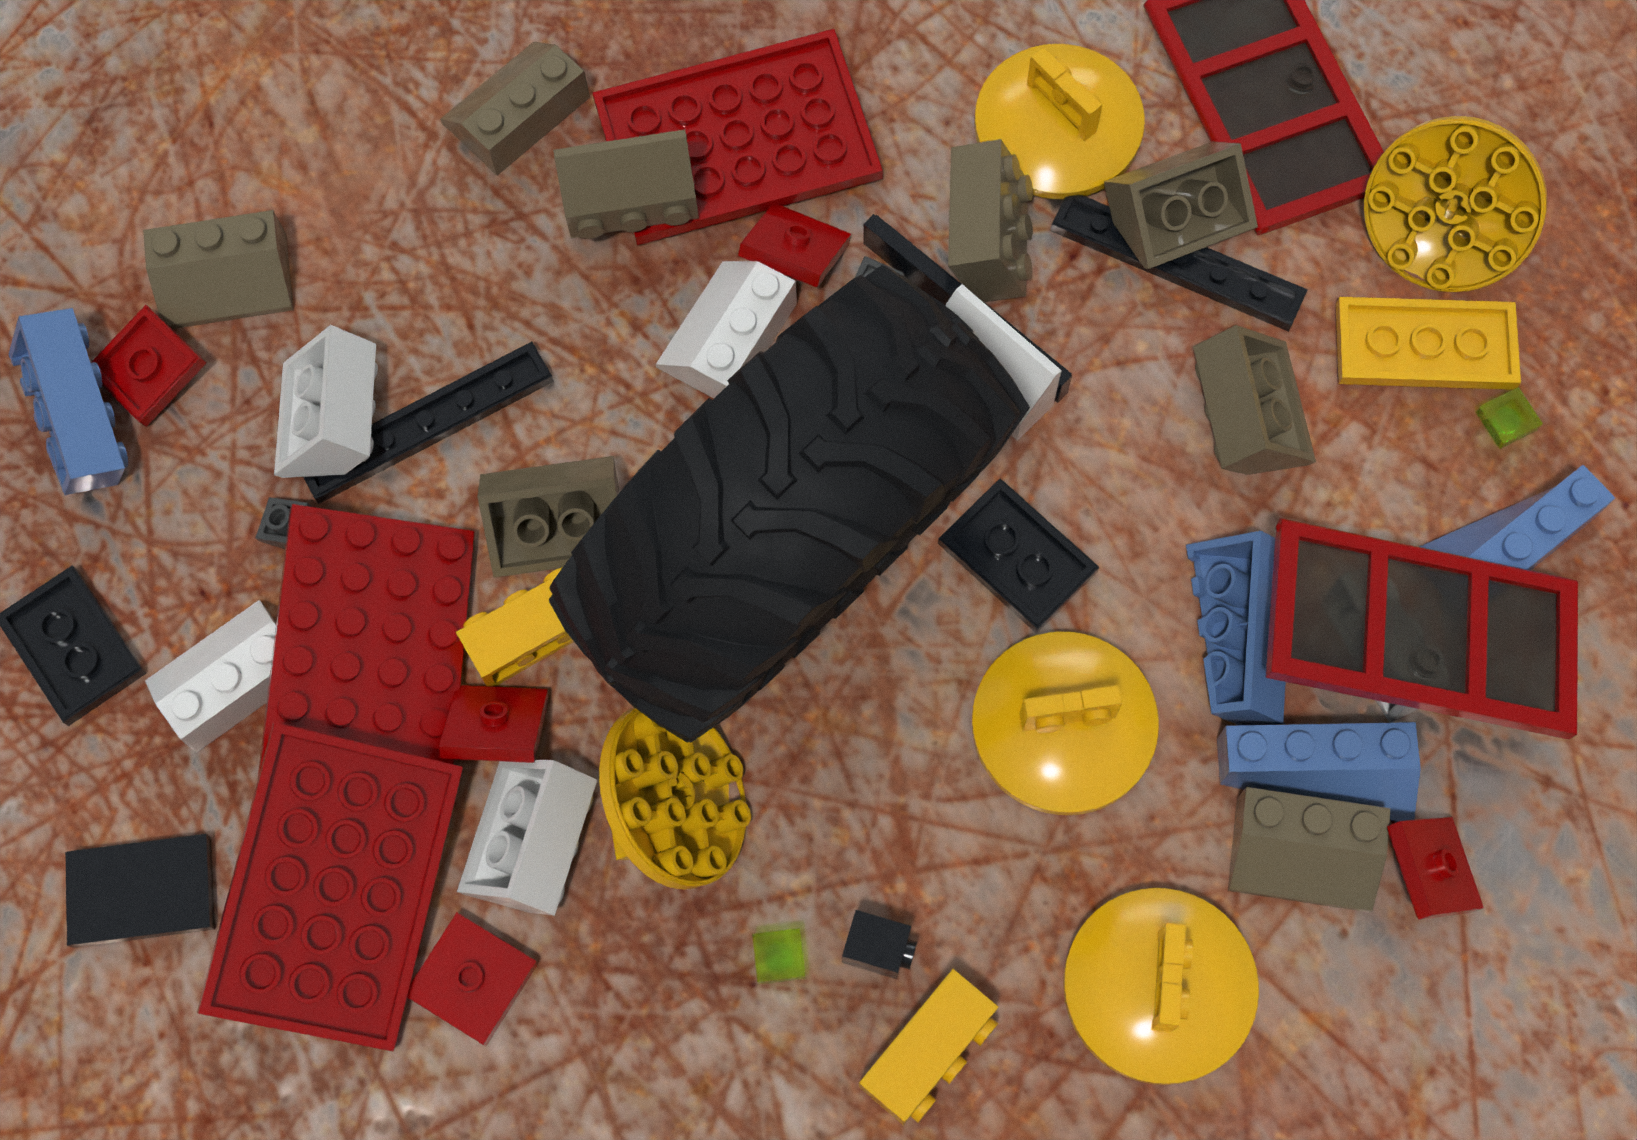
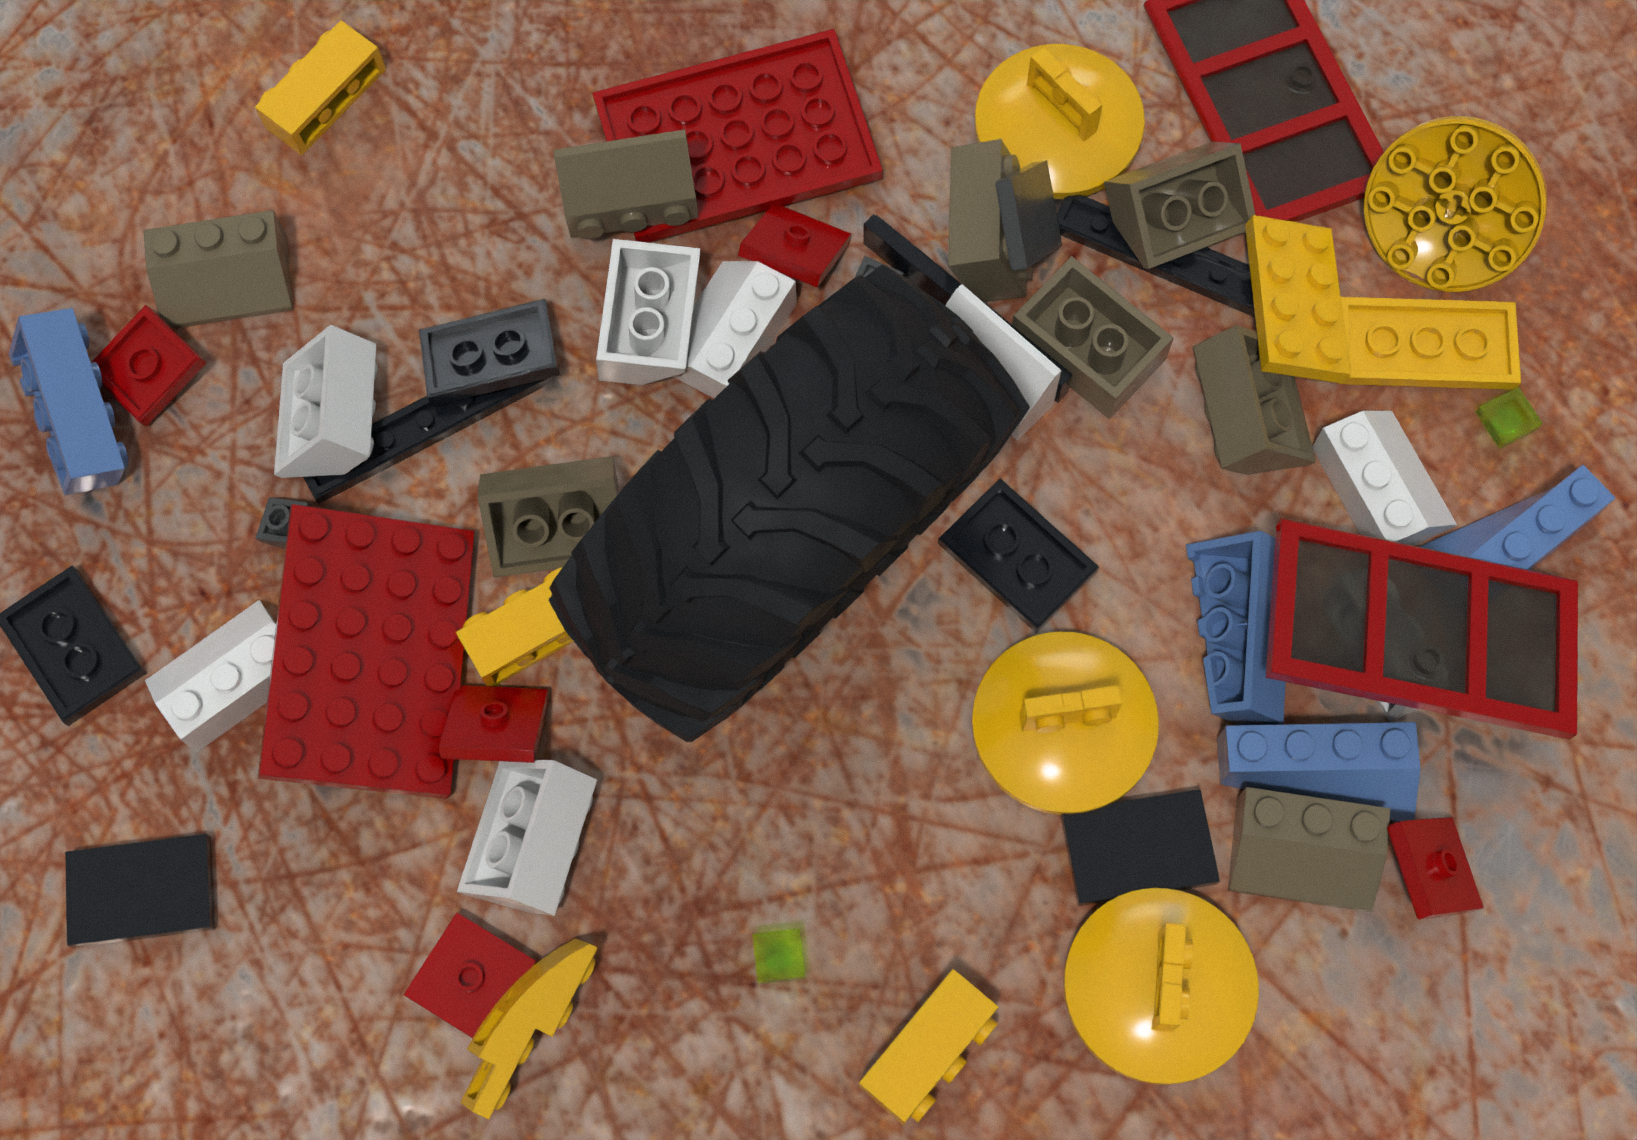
red plate [197,722,463,1052] -> none
dark tan slope [440,42,590,176] -> none
yellow bracket [599,707,751,890] -> none
black brick [842,910,917,979] -> none
none -> yellow brick [255,20,387,156]
none -> black tile [419,299,560,407]
none -> yellow slope [460,938,597,1120]
none -> white slope [596,239,700,385]
none -> dark grey tile [995,160,1062,271]
none -> dark tan brick [1012,256,1174,419]
none -> black tile [1060,789,1220,906]
none -> yellow plate [1245,215,1351,384]
none -> white slope [1312,411,1457,546]

